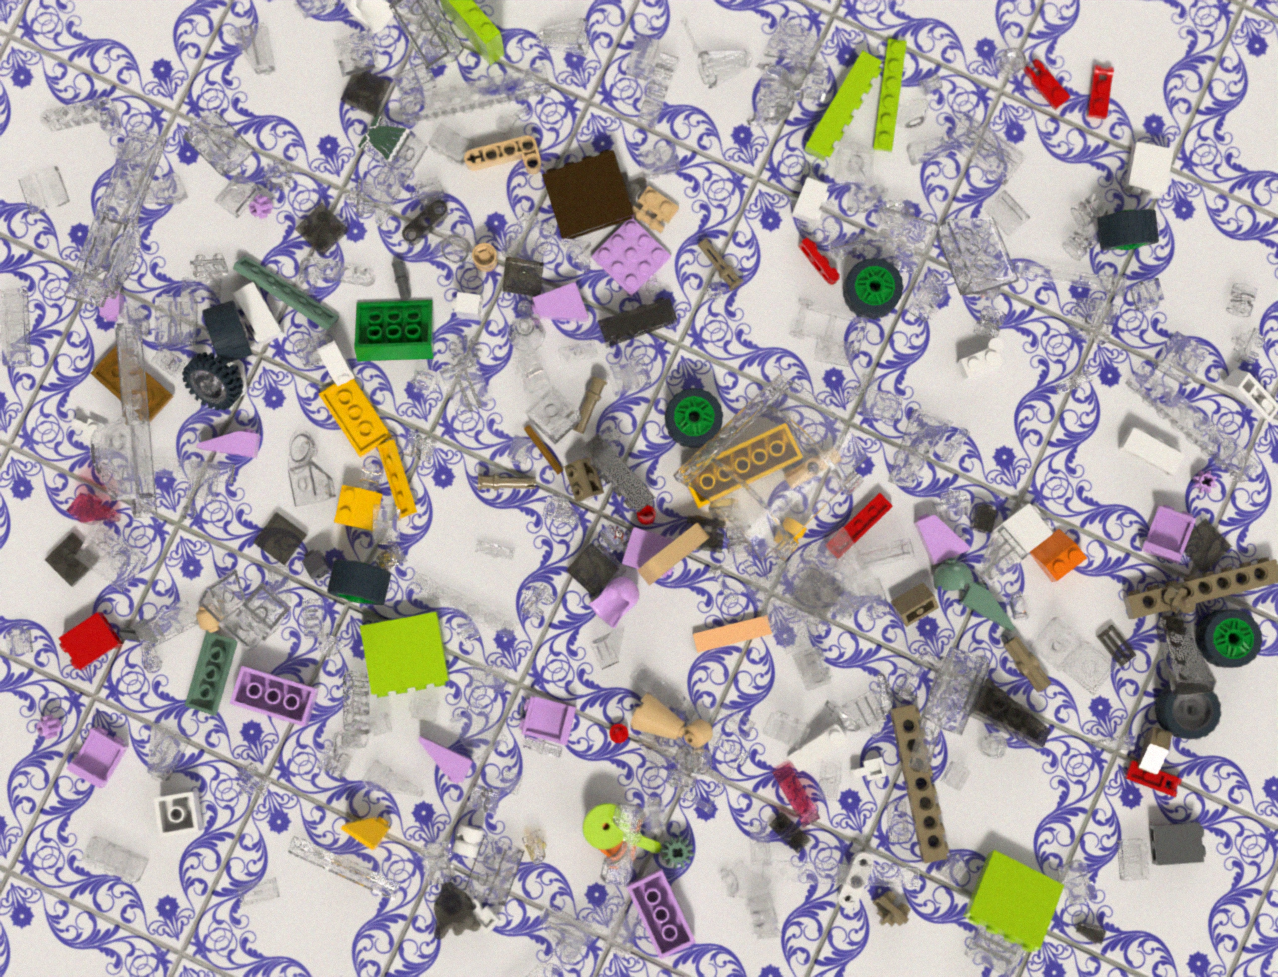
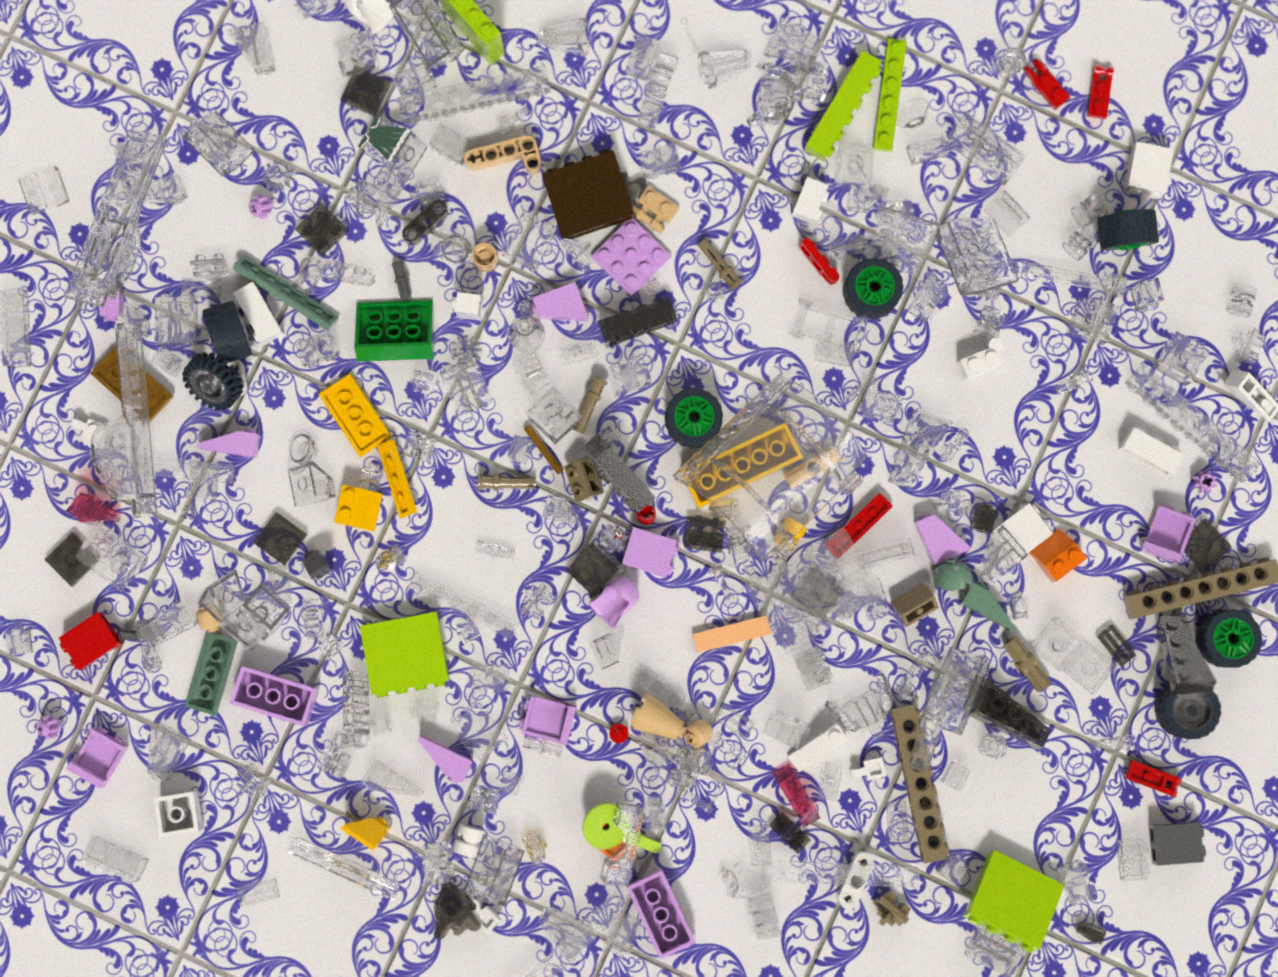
clear beam [40,97,121,136] -> none
clear plate [214,172,262,218] -> none
white slope [317,341,355,386] -> none
black wheel [327,560,391,605] -> none
clear brick [372,504,401,545] -> none
clear smoke tile [503,257,544,297] -> none
tan beam [637,522,710,586] -> none
sand green gear [661,835,694,869] -> none
clear bush [918,73,943,96] -> none
slope [1138,726,1173,775] -> none
dark tan hips [1164,586,1196,614] -> none

